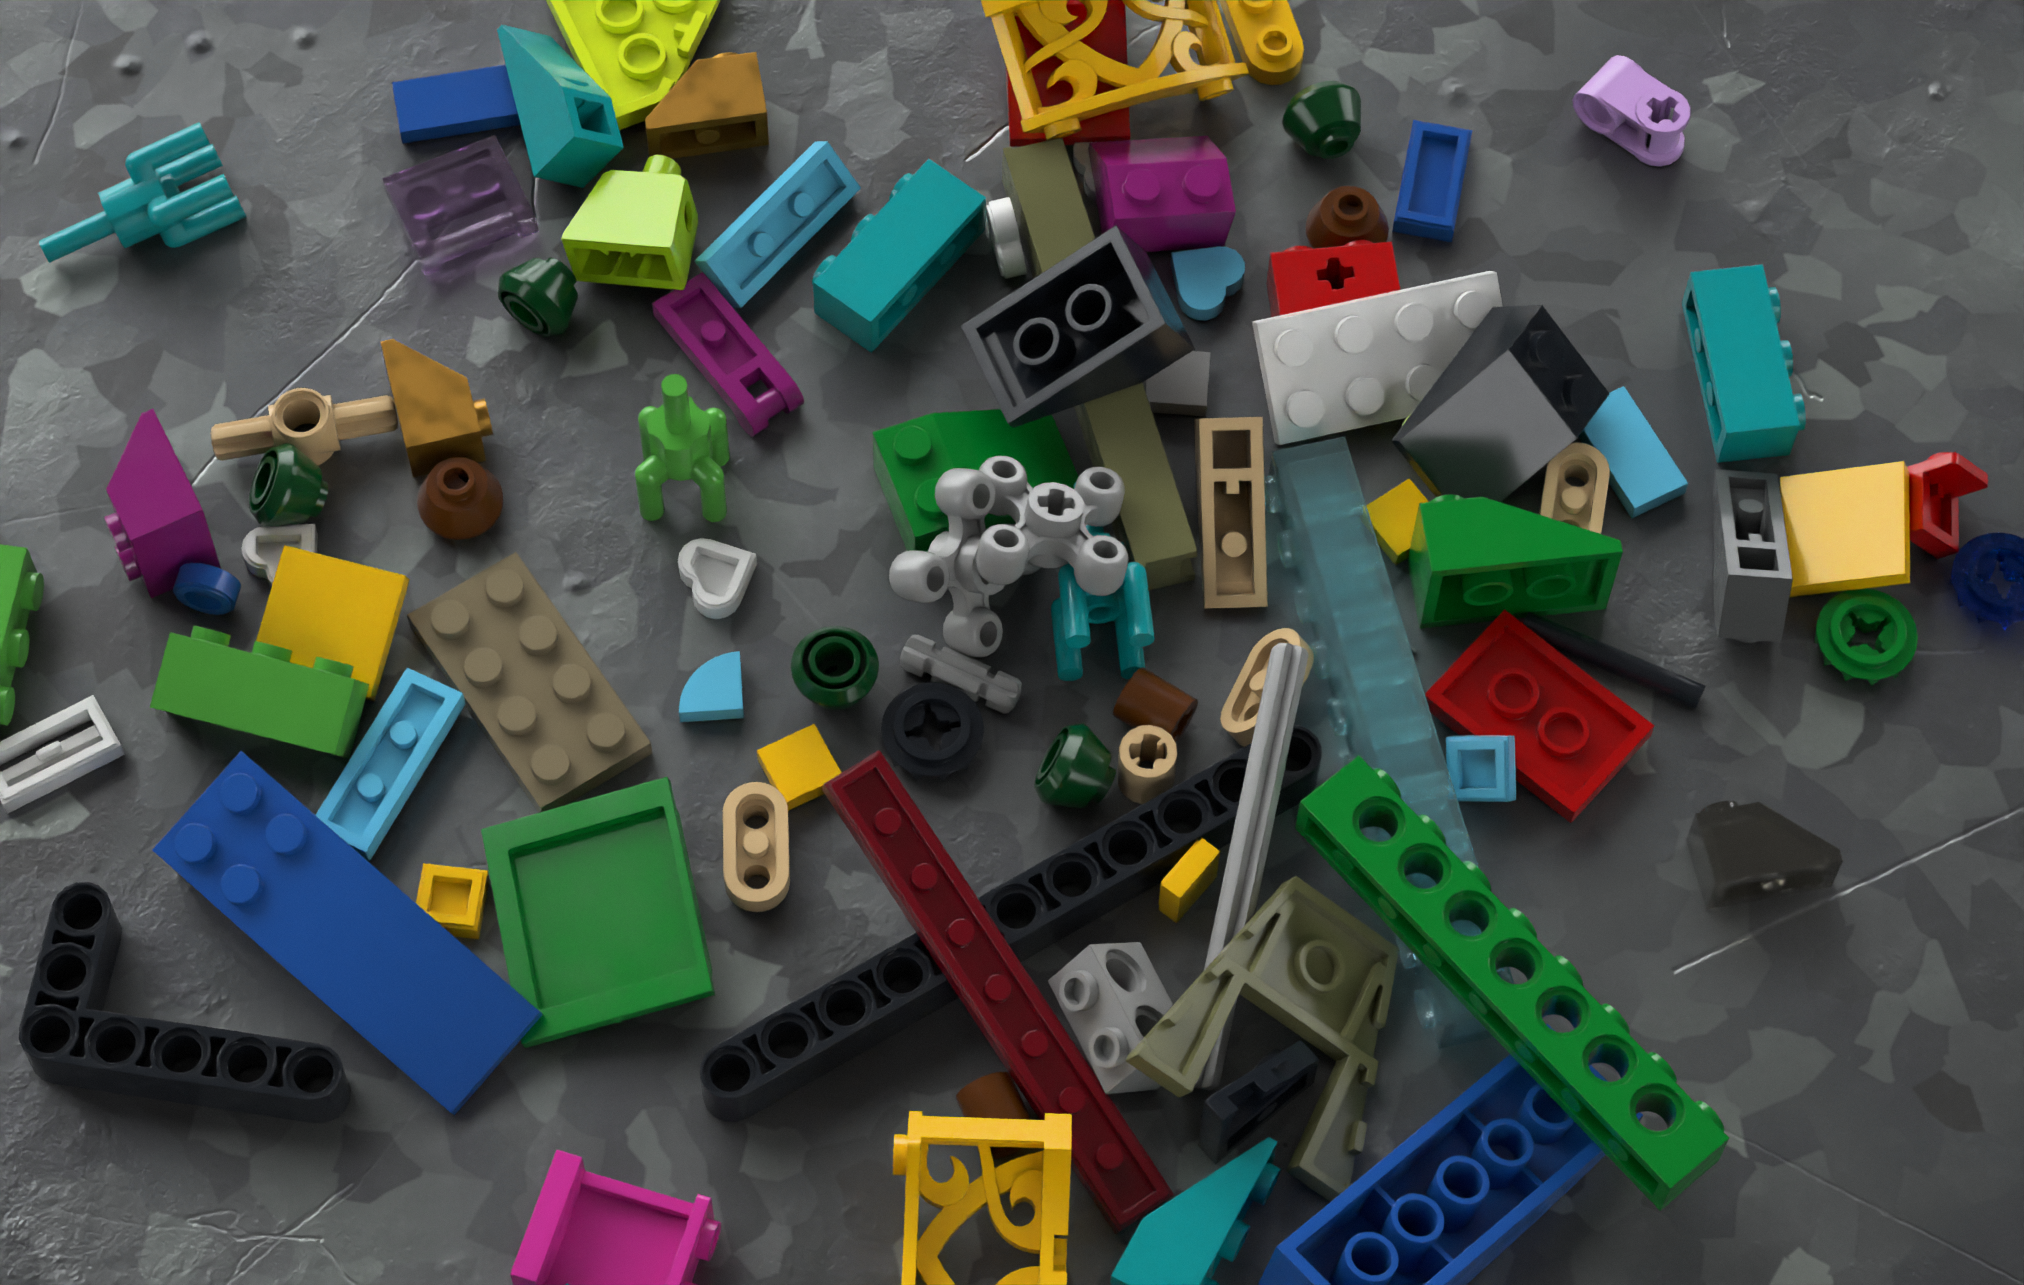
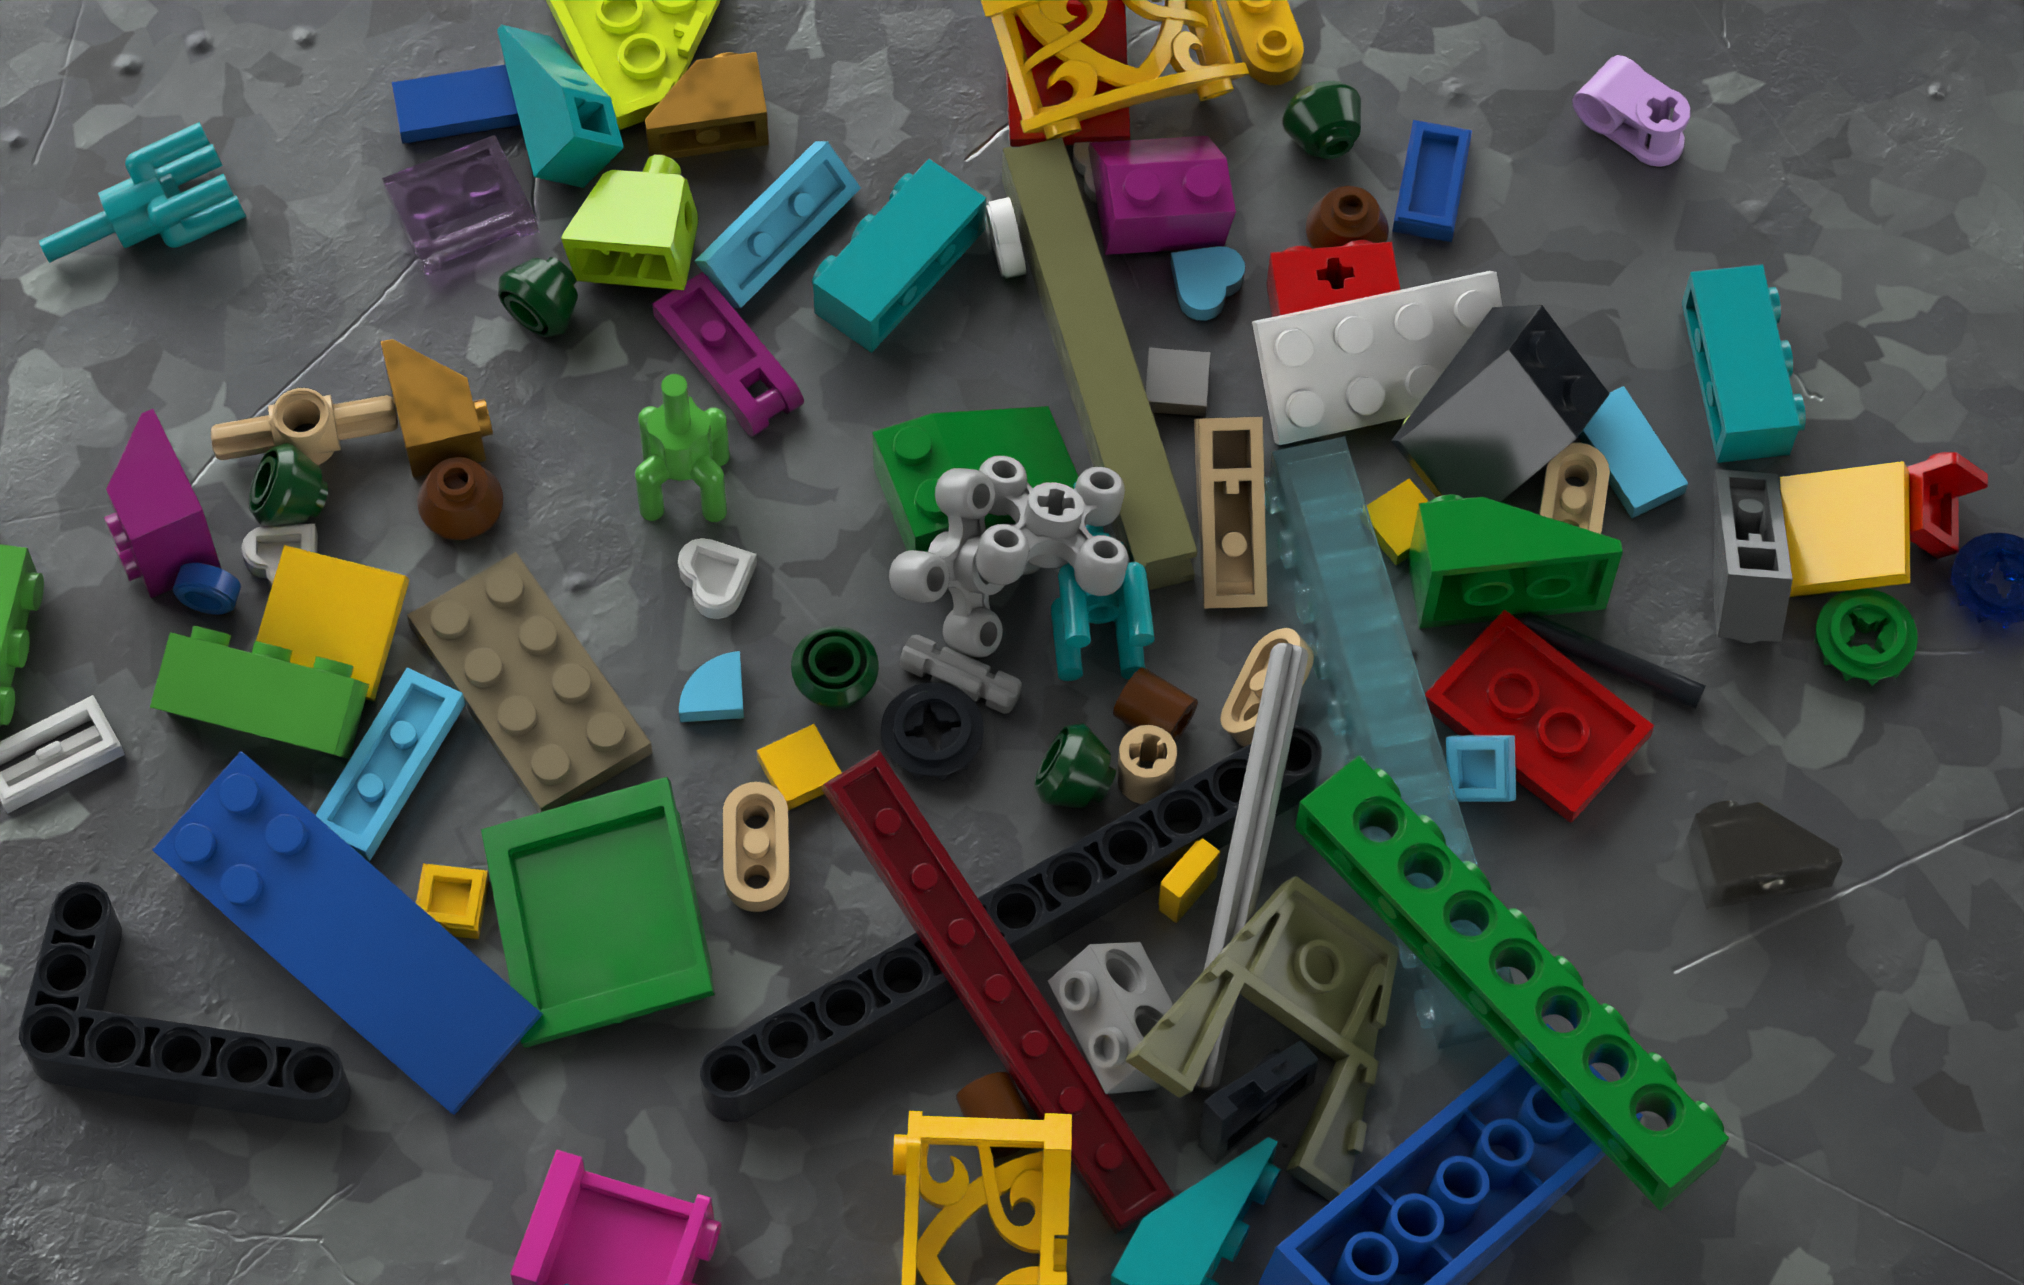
black slope [961,225,1195,428] -> none

